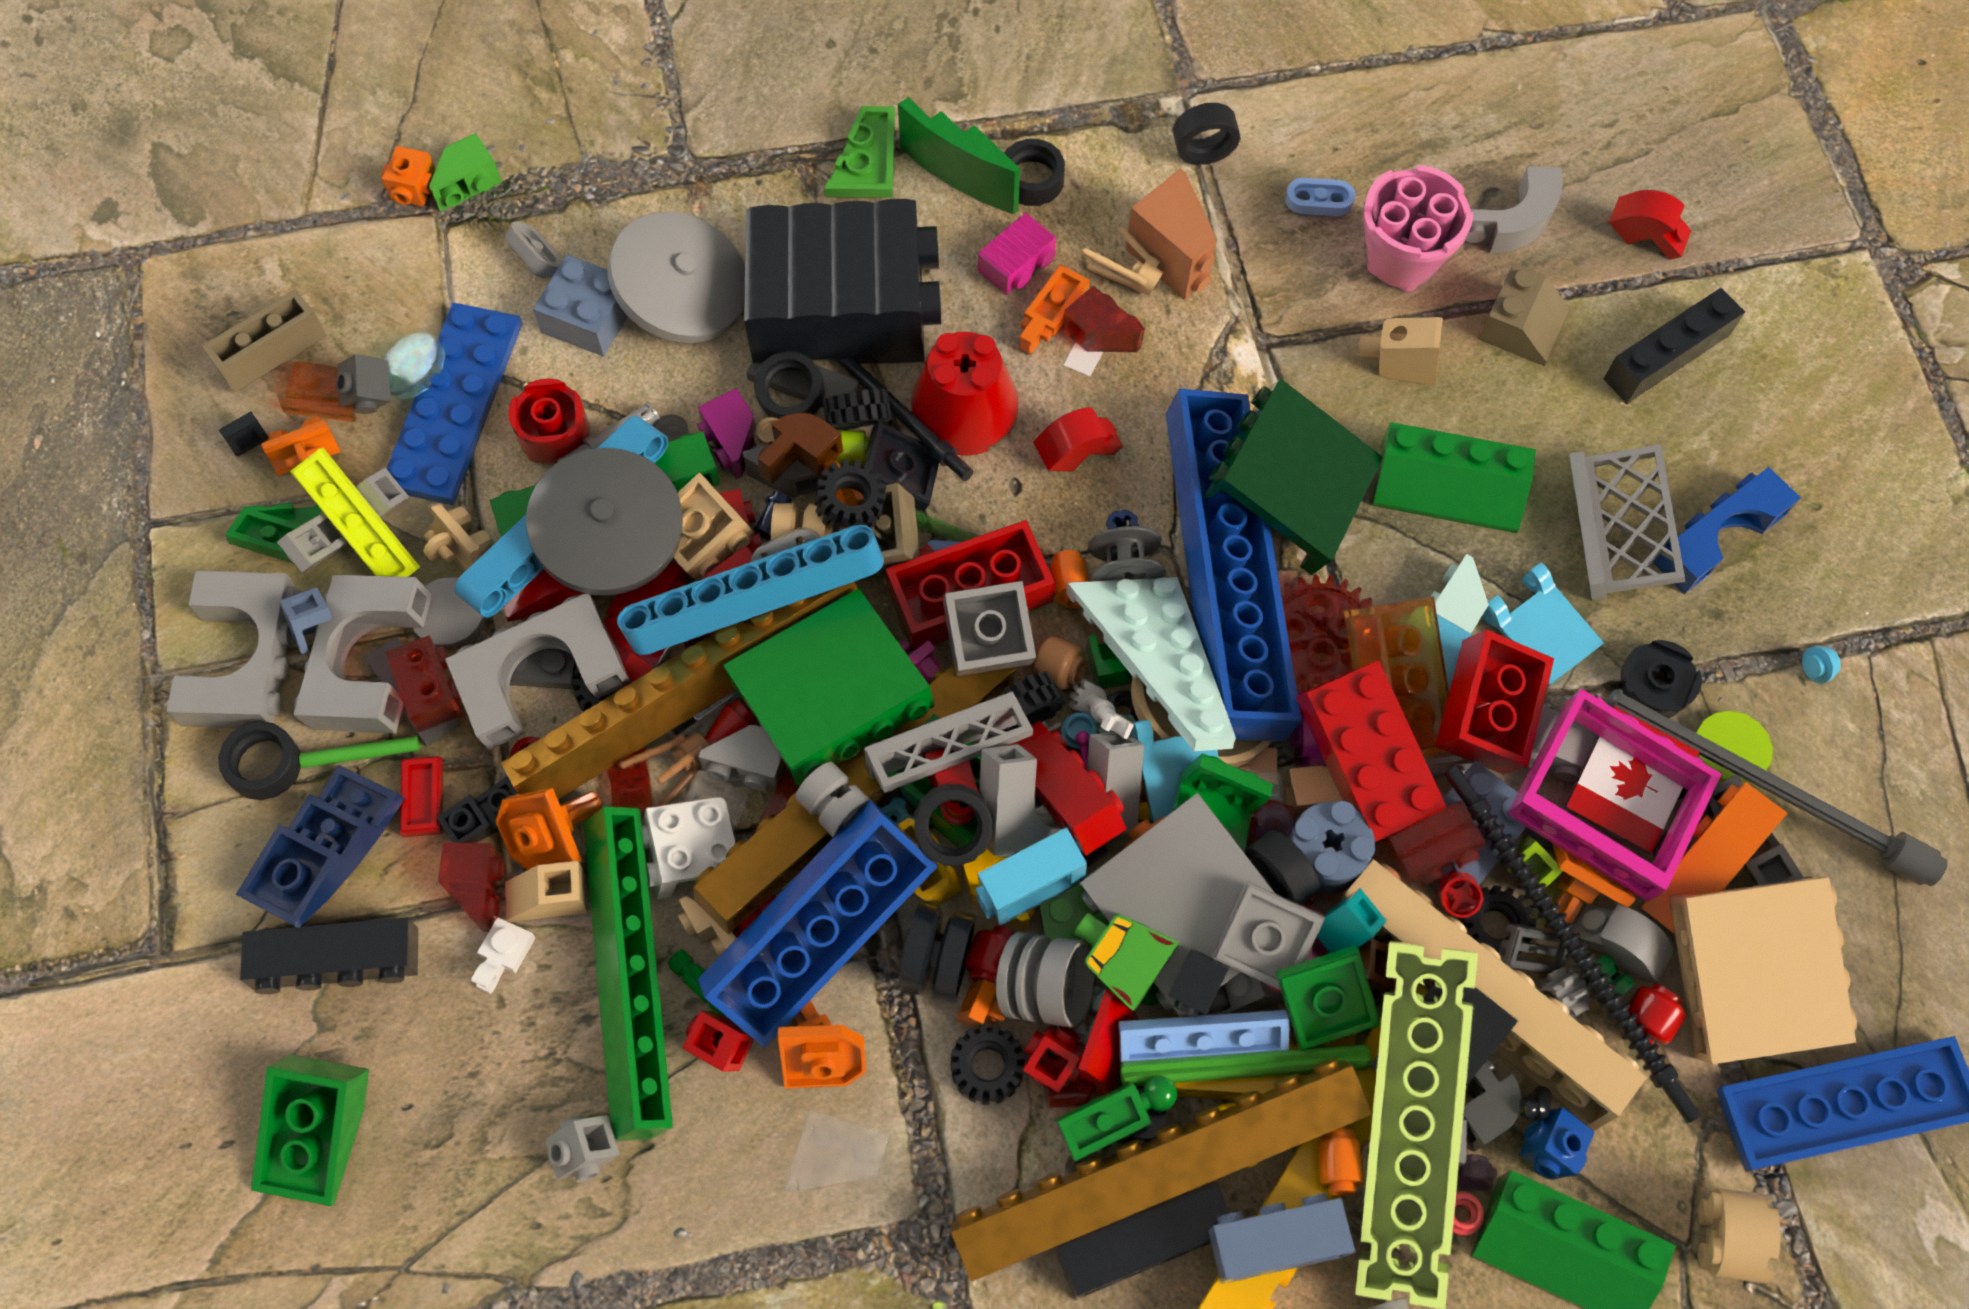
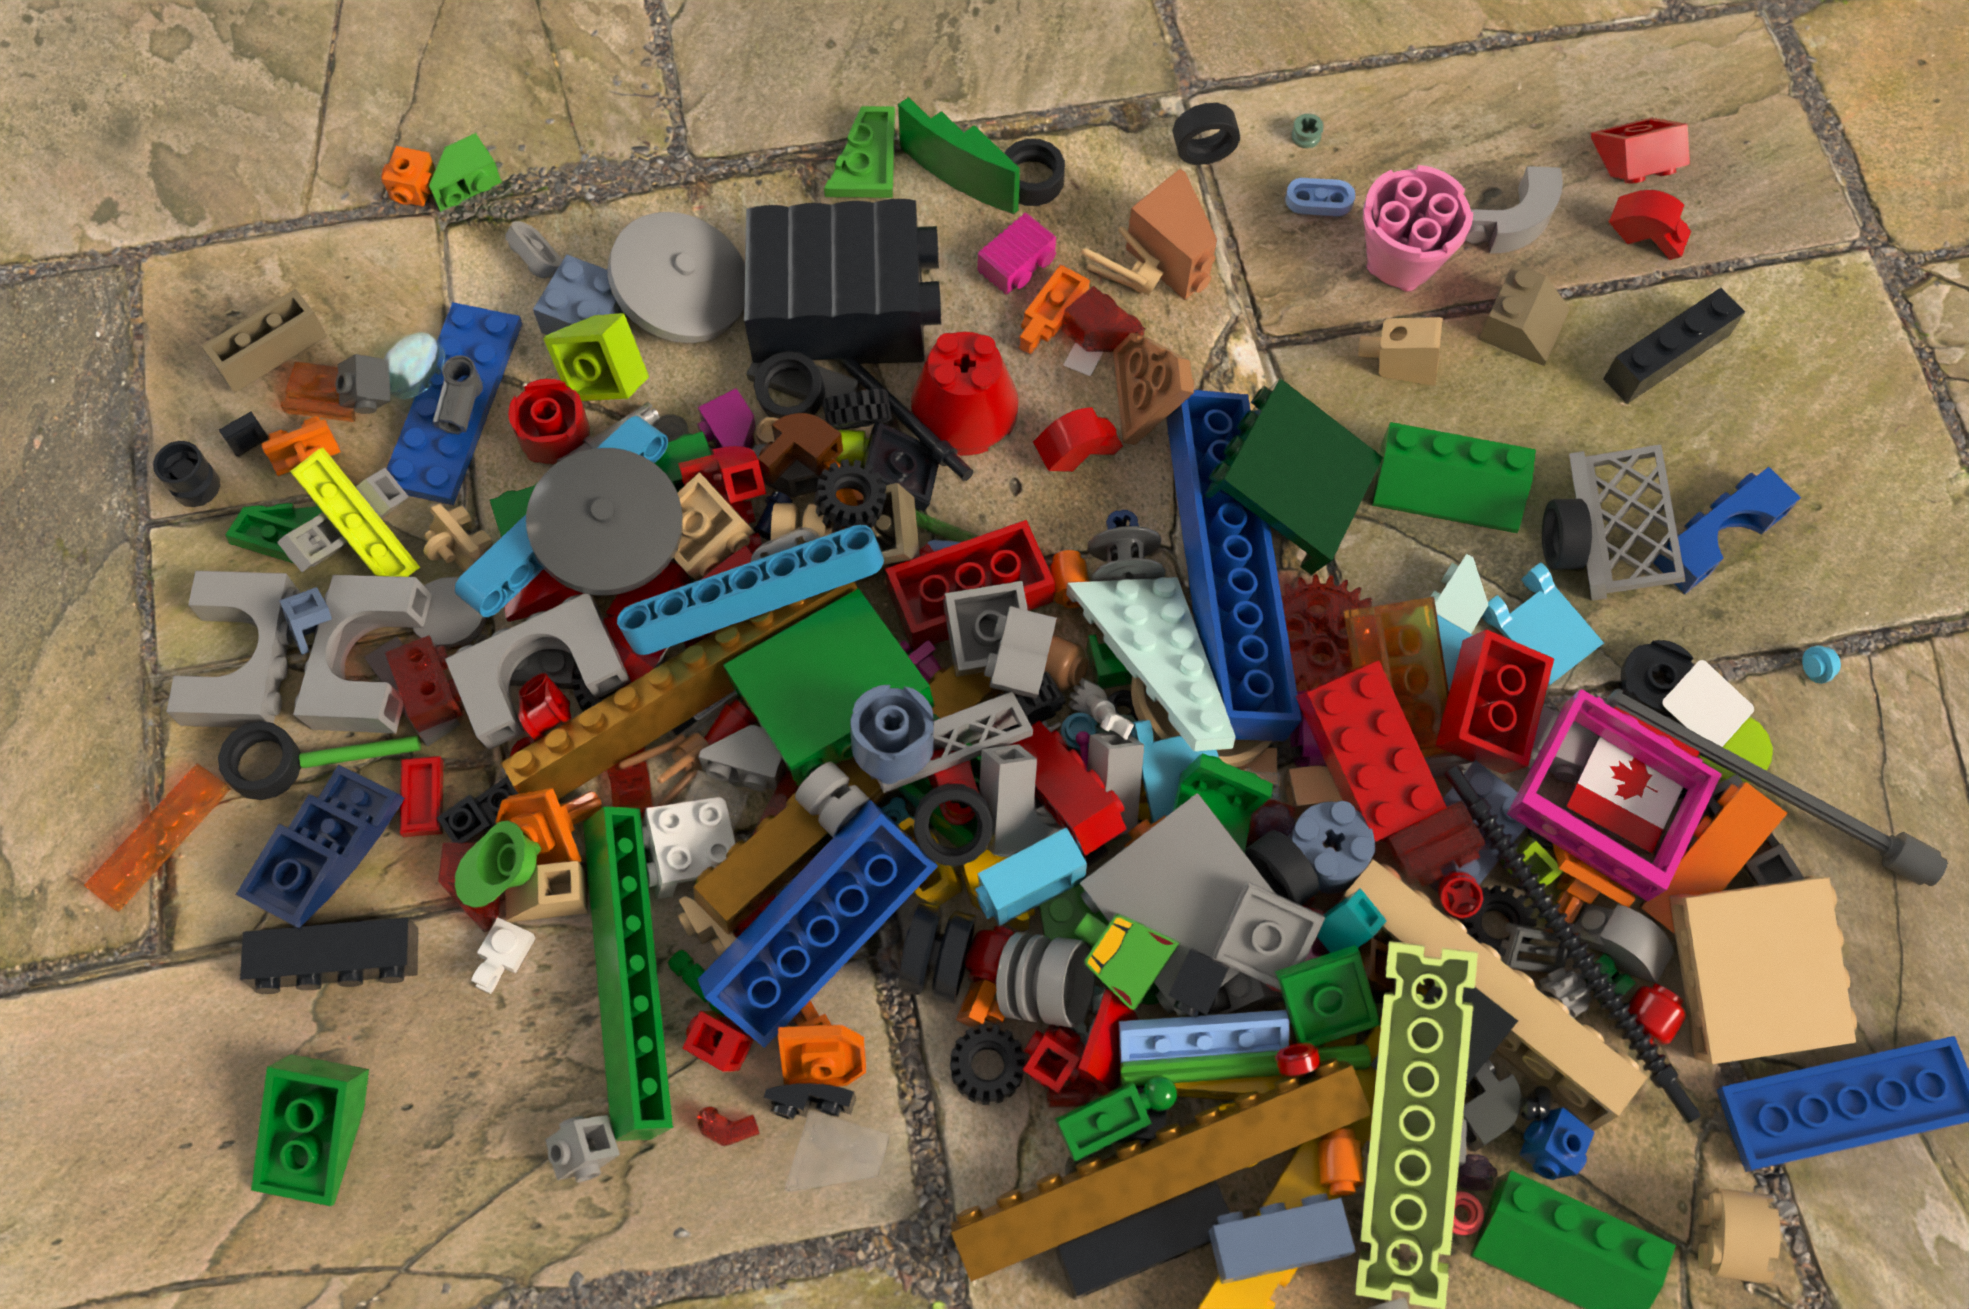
none -> clear orange plate [83,763,231,912]
none -> black wheel [153,441,220,507]
none -> dark grey piece [433,355,483,435]
none -> bright green piece [455,820,541,908]
none -> red piece [518,673,572,741]
none -> lime slope [543,313,649,401]
none -> red brick [678,446,766,503]
none -> clear red arm [697,1106,760,1146]
none -> black slope [763,1083,856,1120]
none -> sand blue brick [850,685,934,784]
none -> light grey brick [984,606,1056,699]
none -> medium nougat plate [1113,332,1194,445]
none -> red tile [1275,1043,1321,1076]
none -> sand green bush [1291,113,1324,148]
none -> black tyre [1542,499,1592,570]
none -> slope [1591,117,1690,184]
none -> white sticker [1662,660,1754,747]

